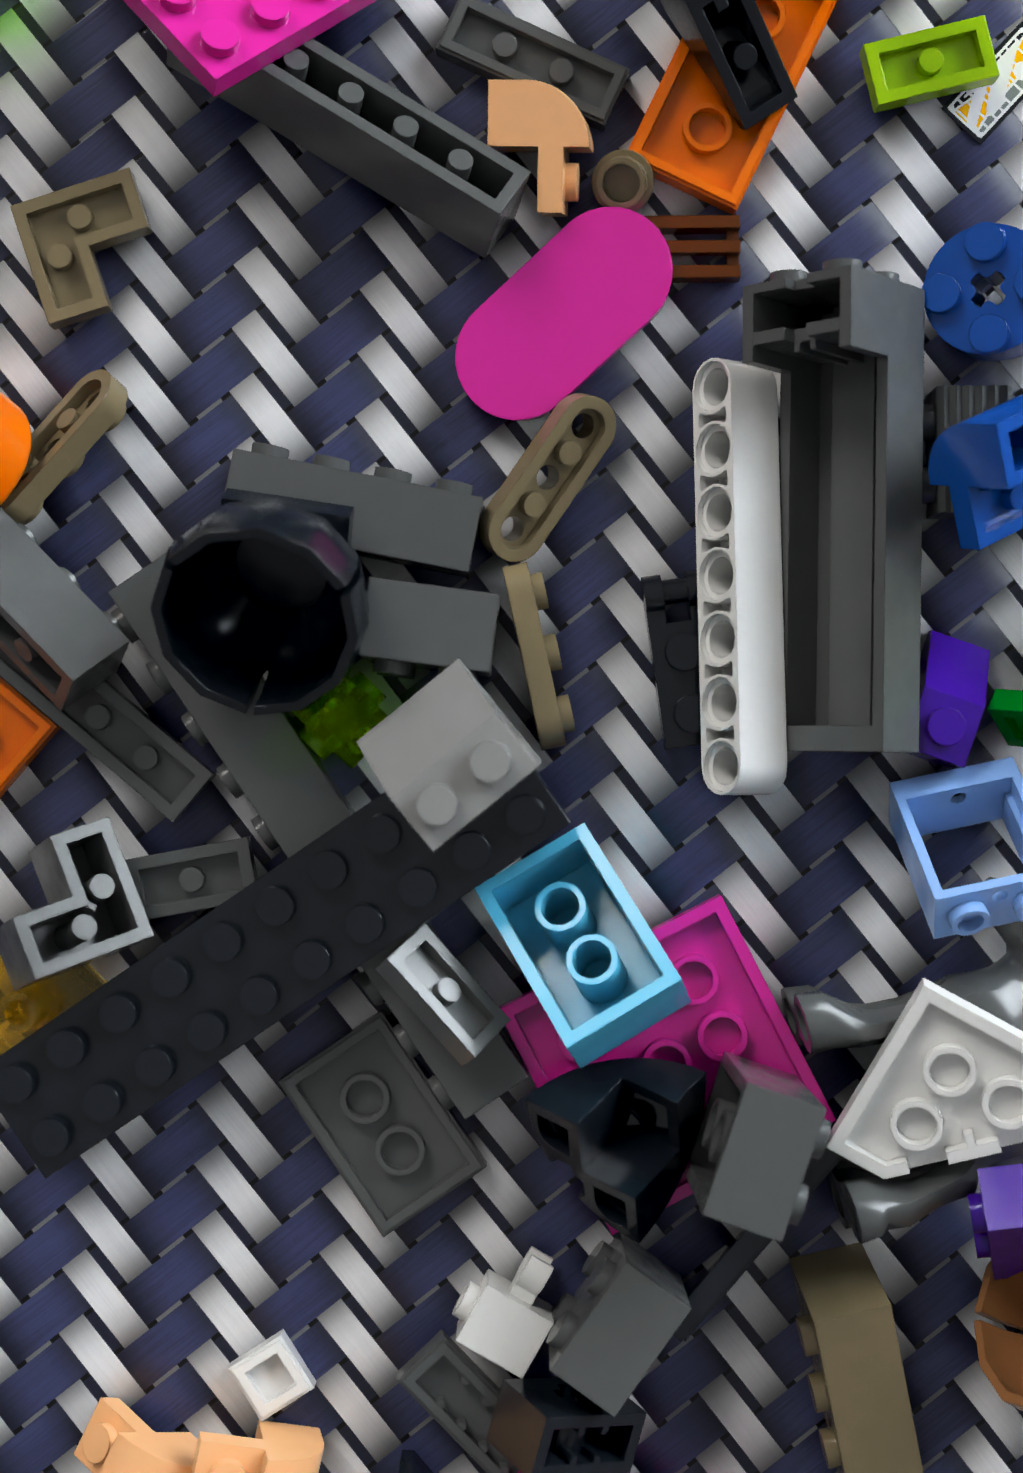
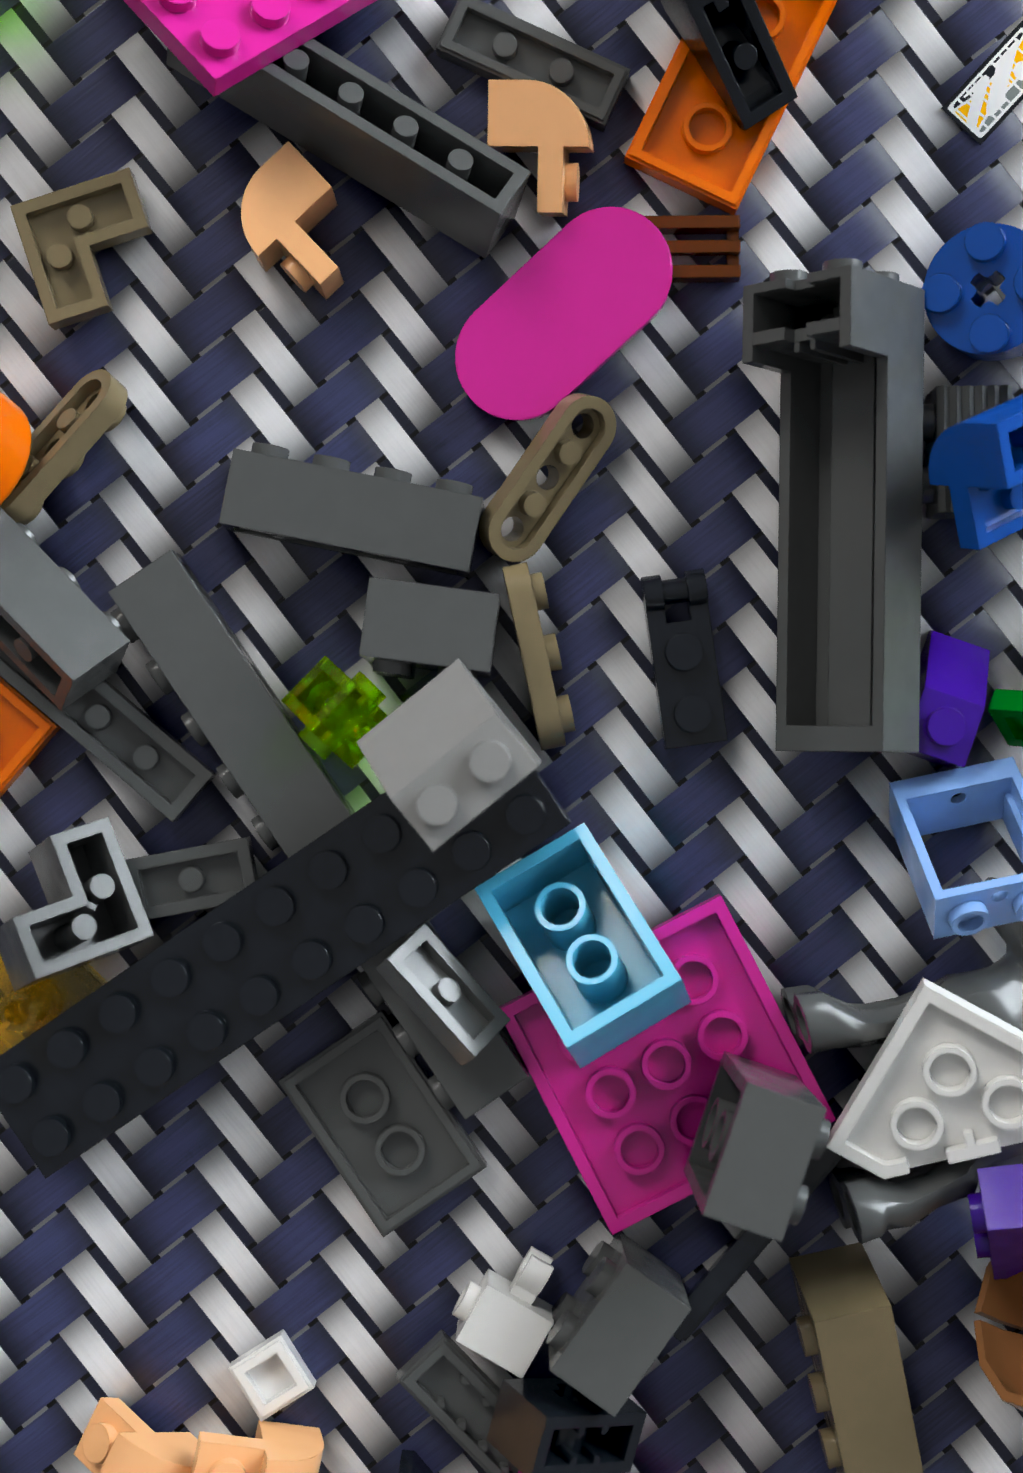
black plate [150,488,369,715] -> none
black brick [525,1058,706,1244] -> none
dark tan plate [592,149,655,211] -> none
white beam [692,358,787,795] -> none
lime plate [859,15,1000,113] -> none
none -> light nougat brick [241,141,344,300]

